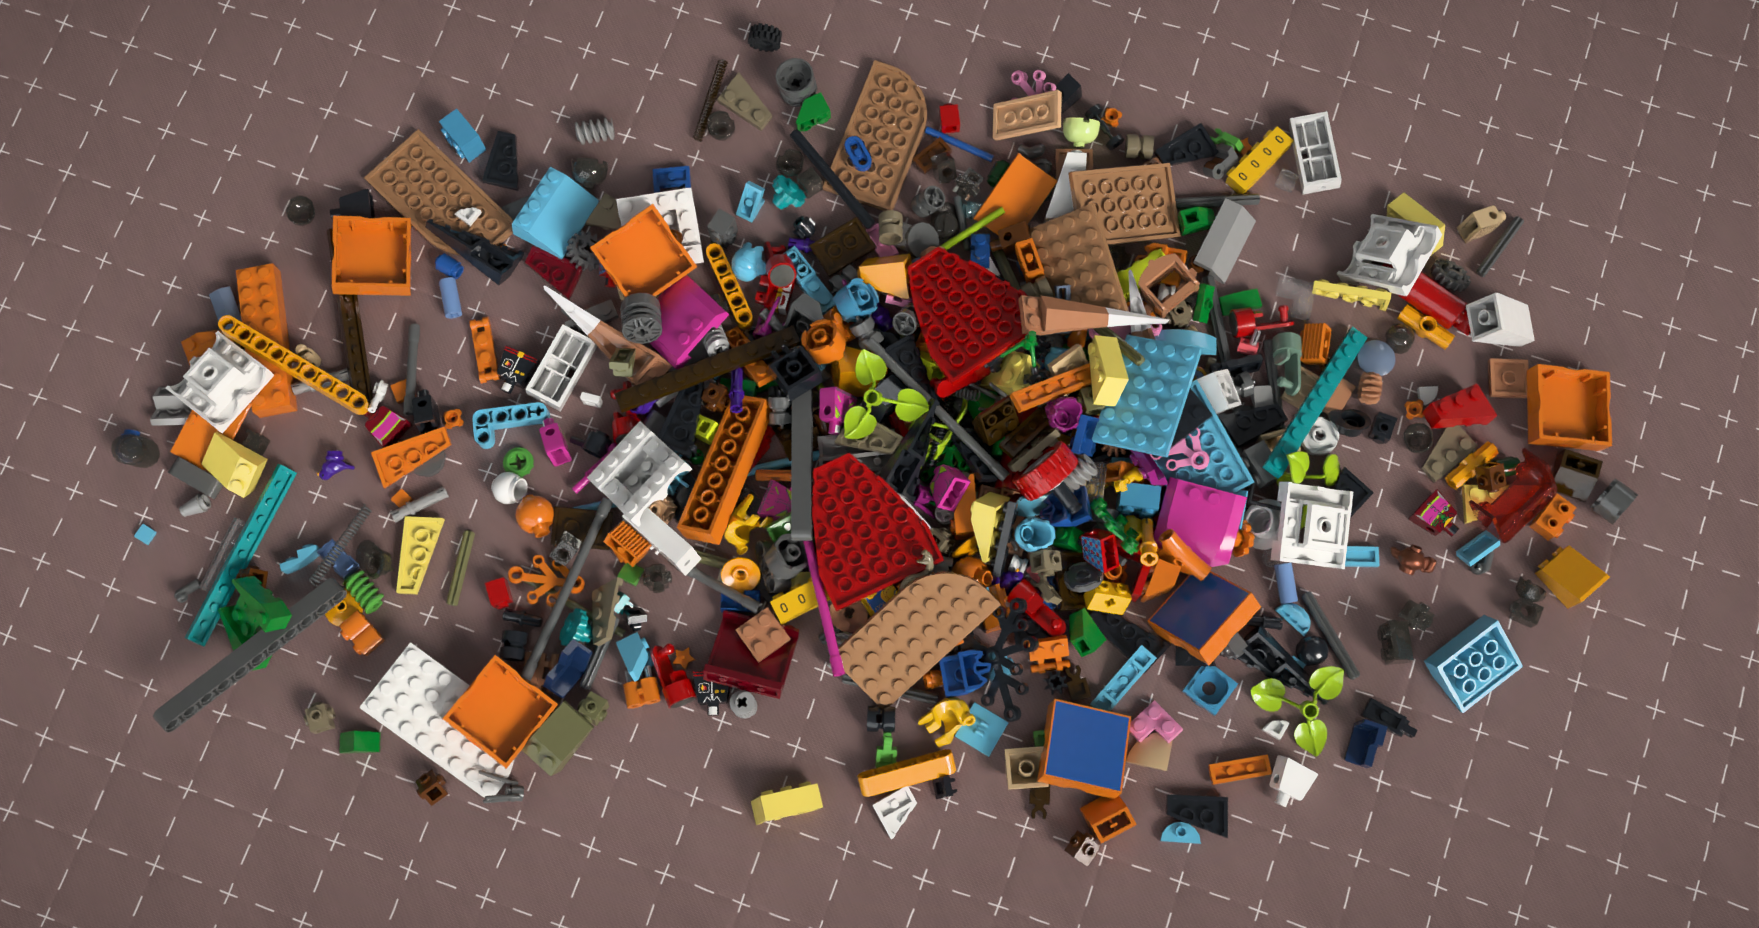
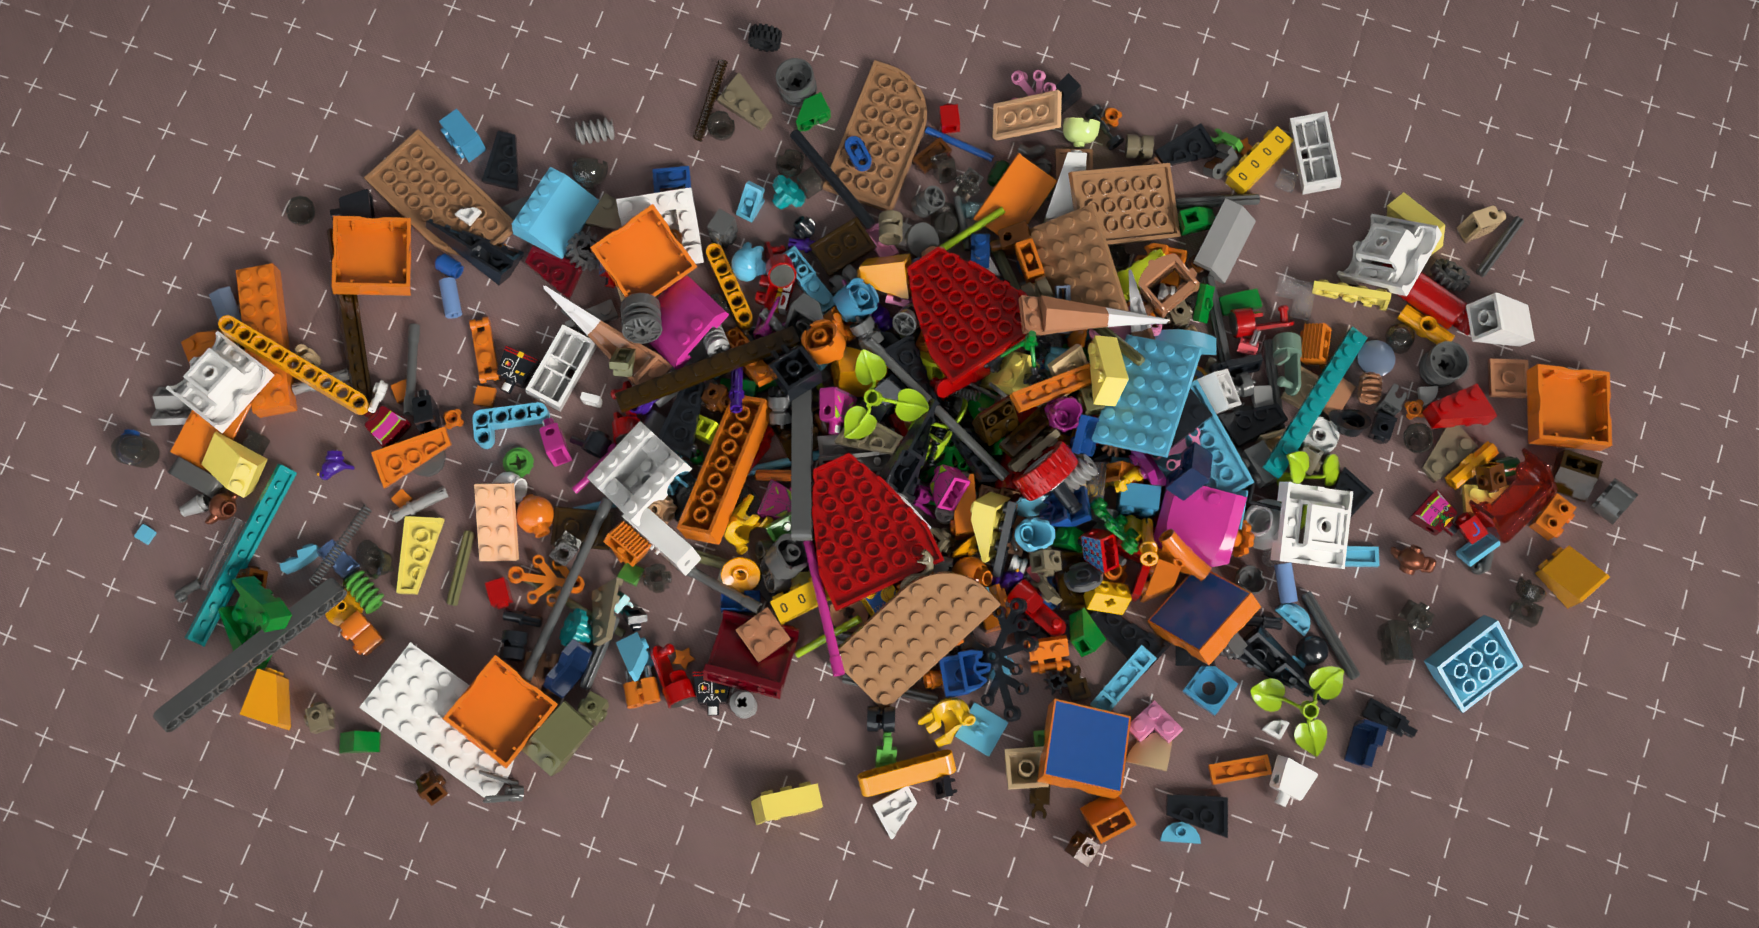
none -> copper piece [205,490,239,524]
none -> light orange slope [240,667,291,731]
none -> orange tile [473,385,497,408]
none -> light nougat plate [474,483,519,561]
none -> lime bar [795,615,862,658]
none -> dark blue panel [1165,442,1213,501]
none -> dark grey hair [1235,565,1267,594]
none -> dark tan brick [1298,443,1324,476]
none -> dark grey hinge [1374,383,1407,417]
none -> dark grey wheel [1419,341,1469,388]
none -> red brick [1454,511,1489,544]

